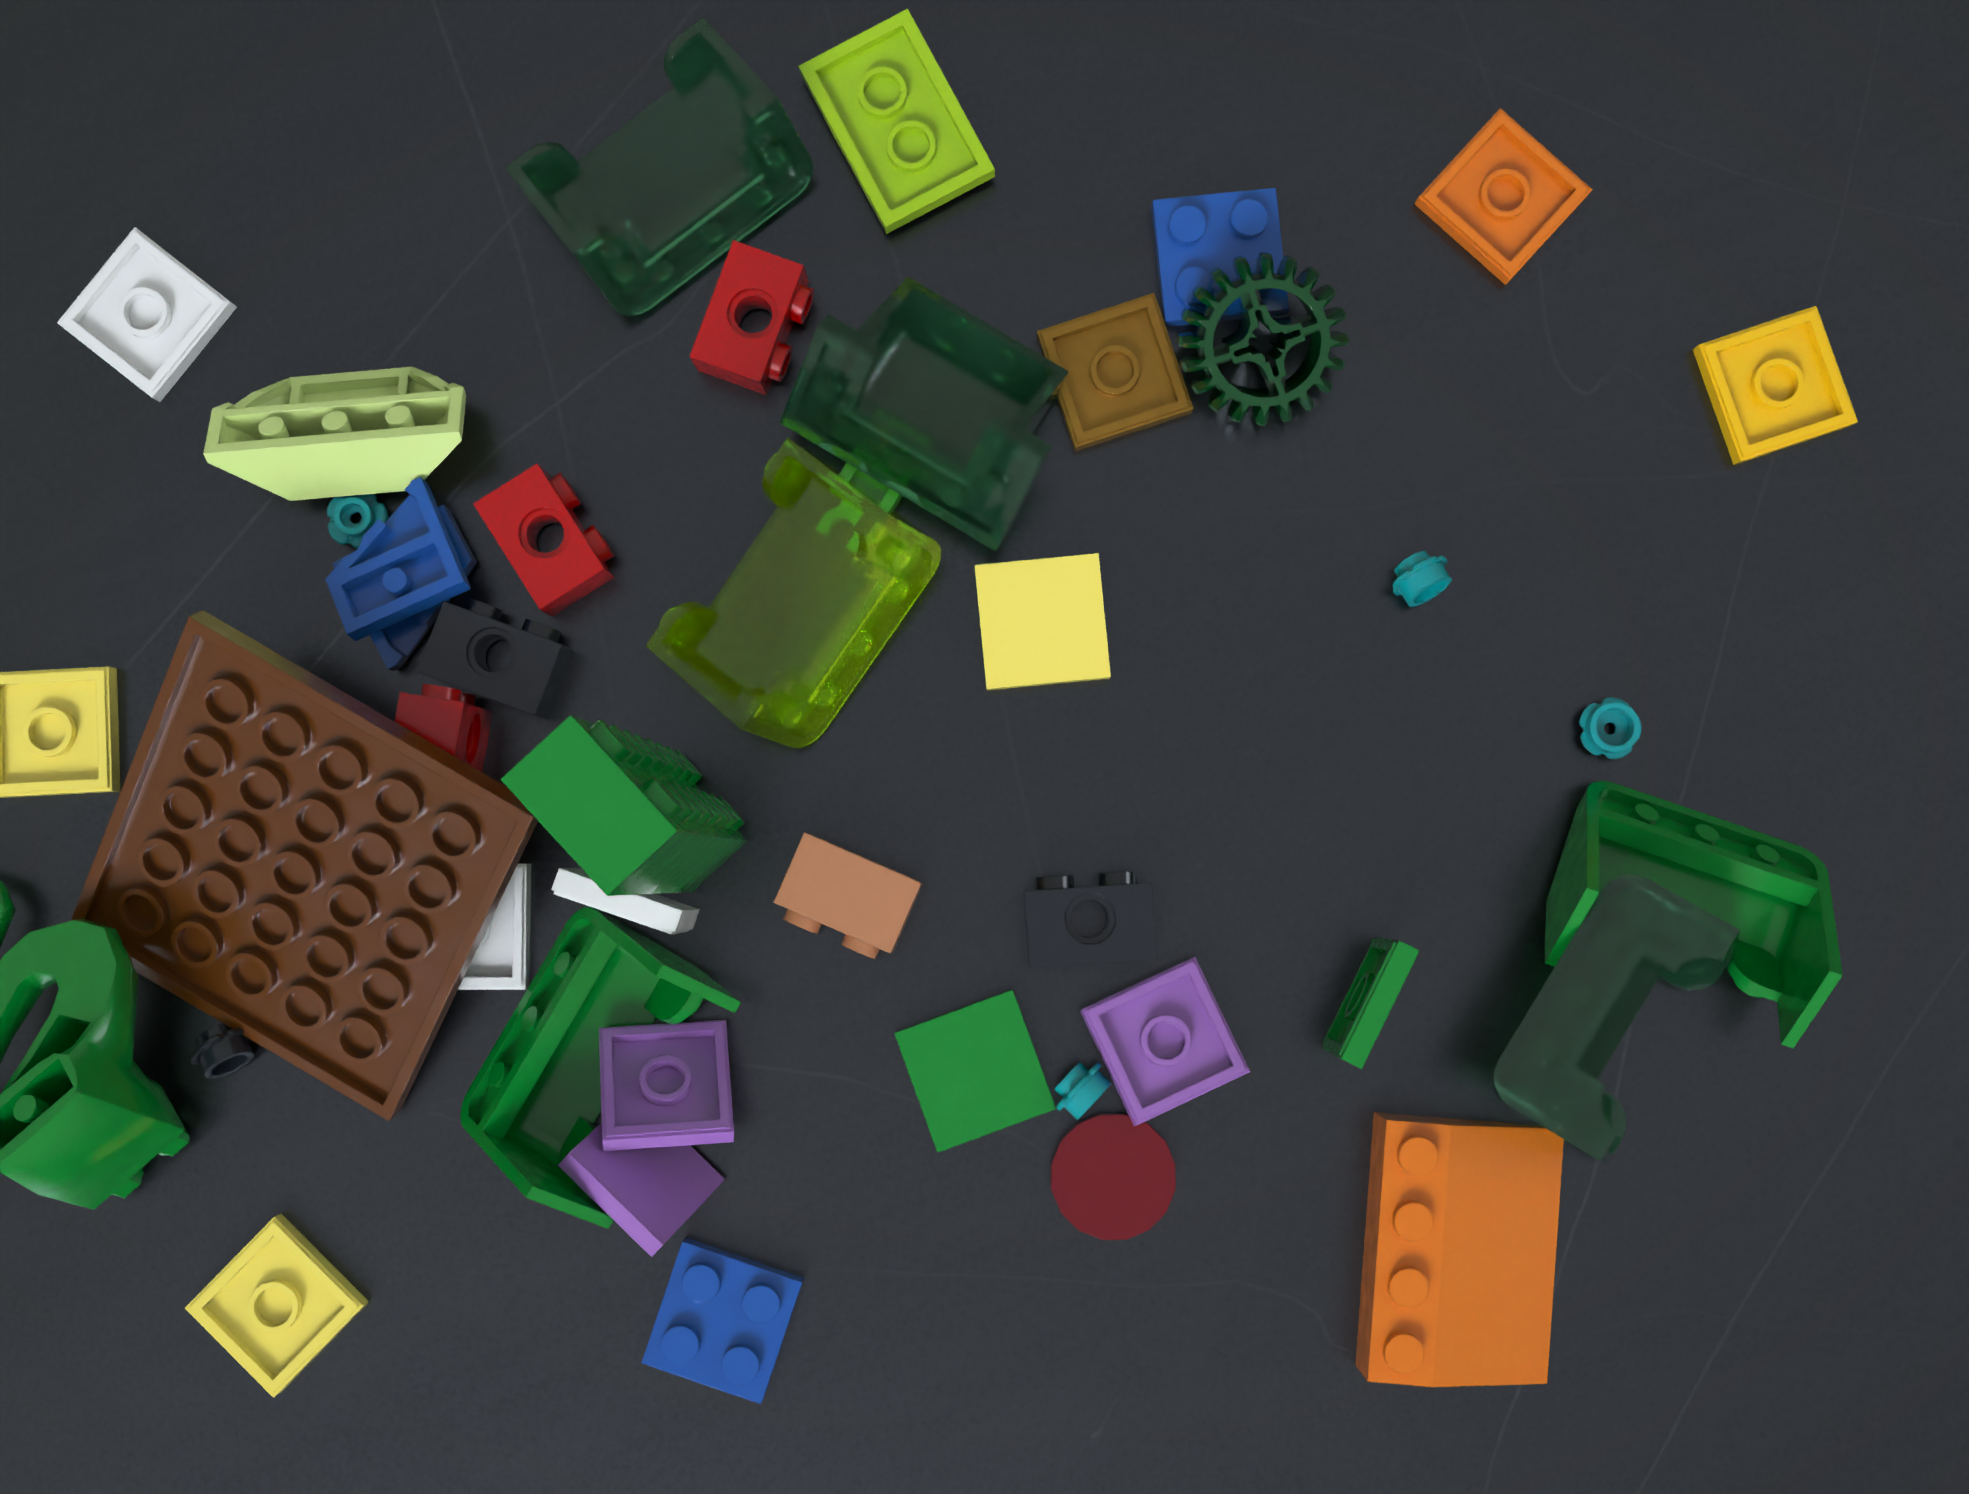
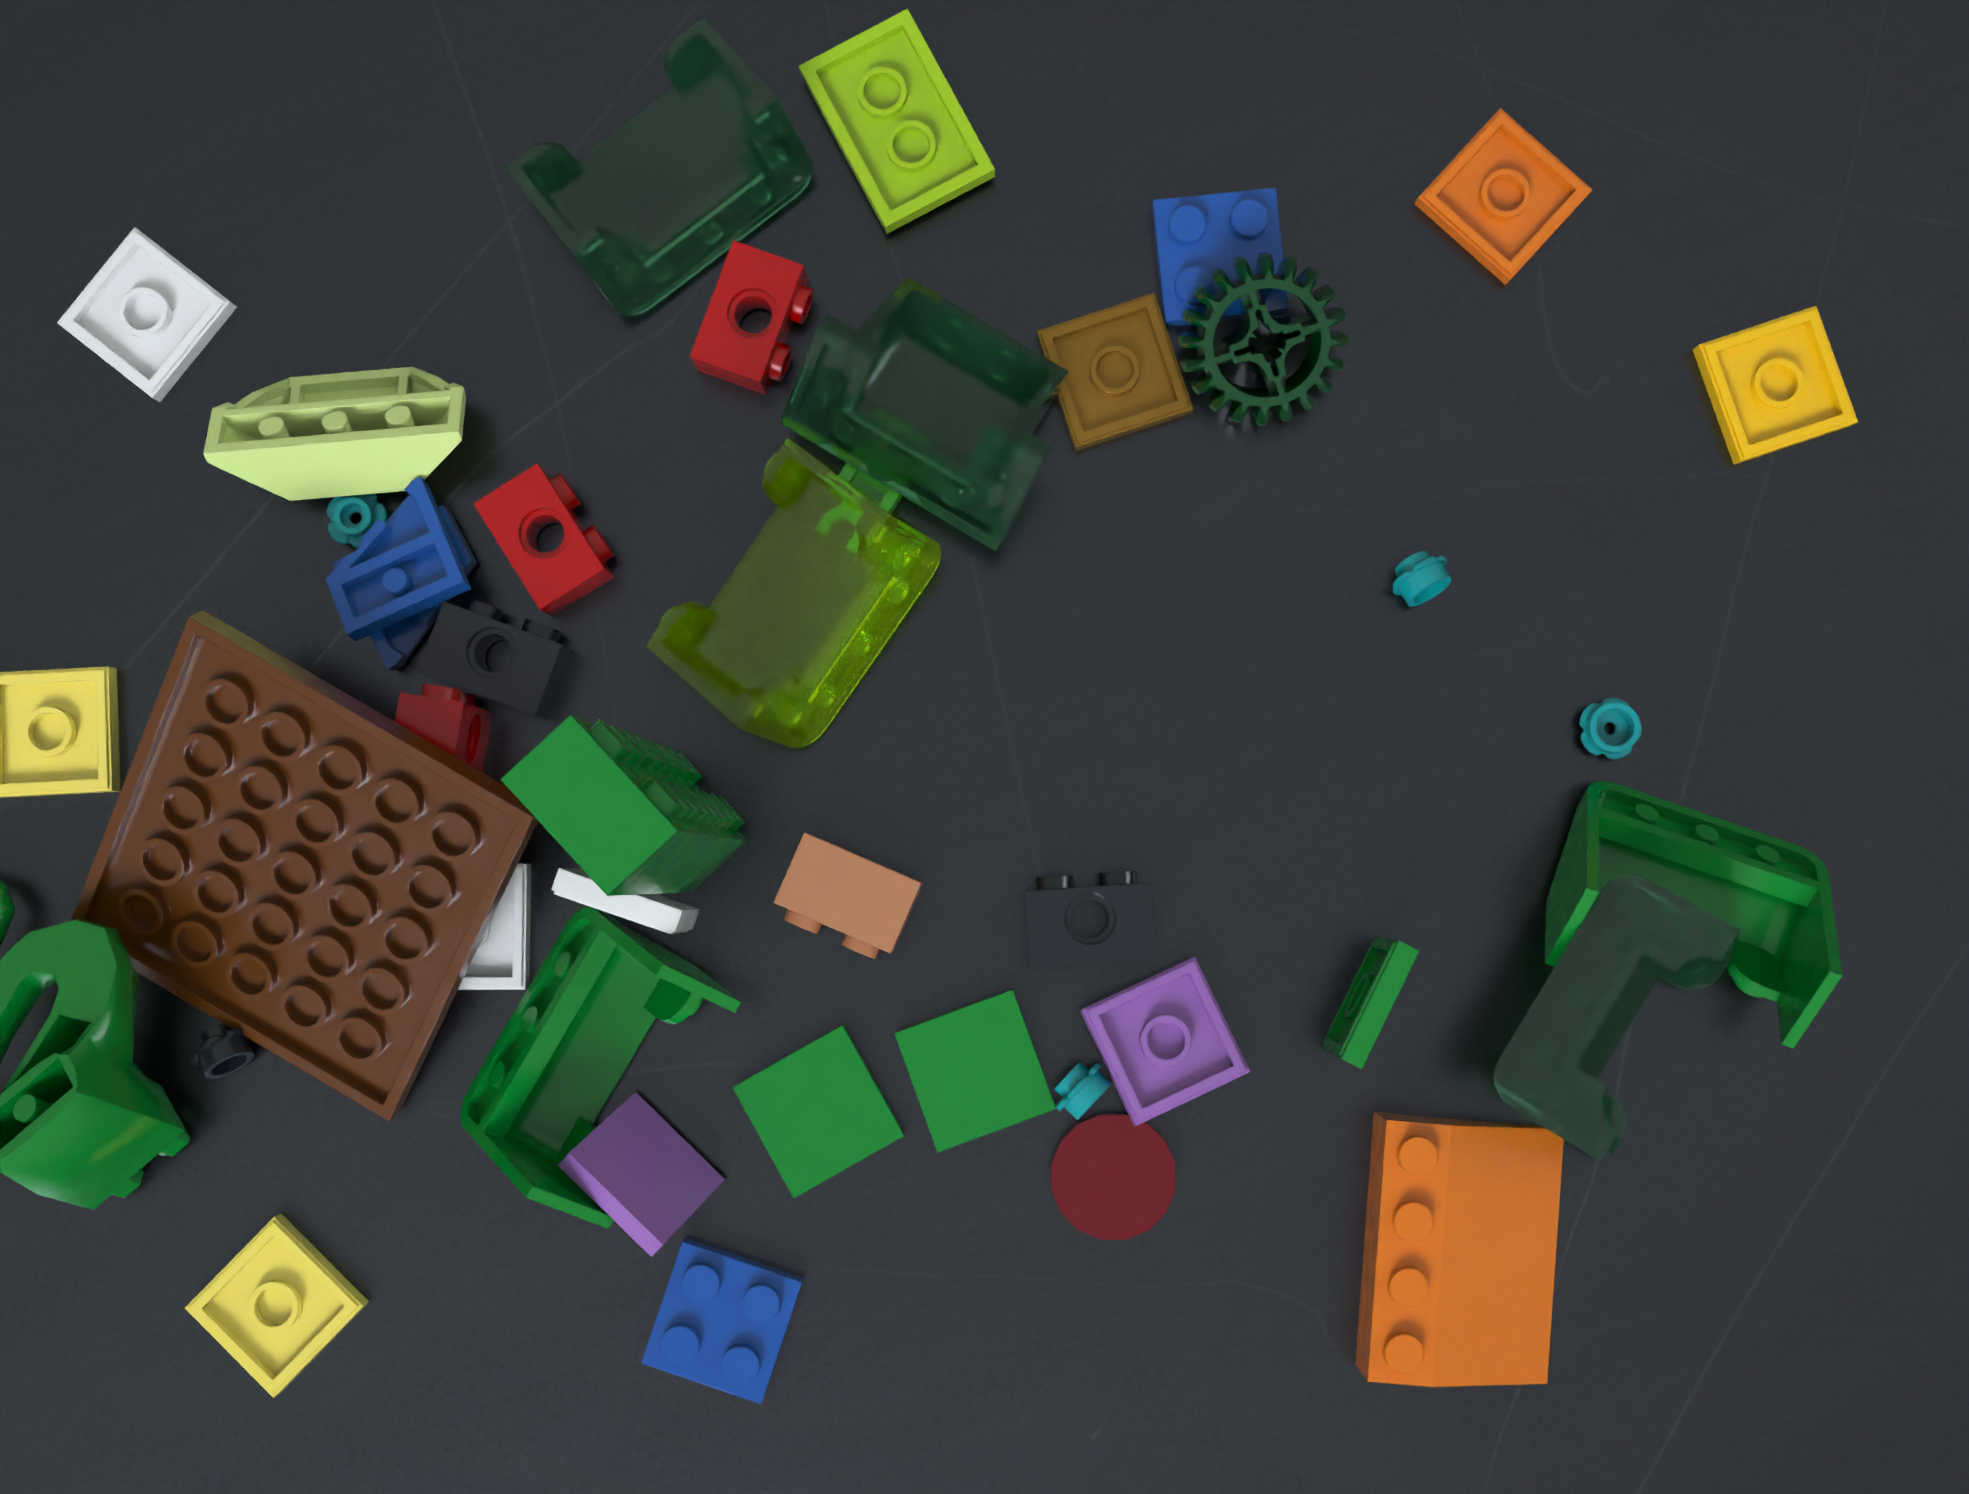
medium lavender tile [599,1020,734,1151] -> none
light yellow tile [975,553,1111,690] -> none
none -> green tile [732,1024,905,1198]

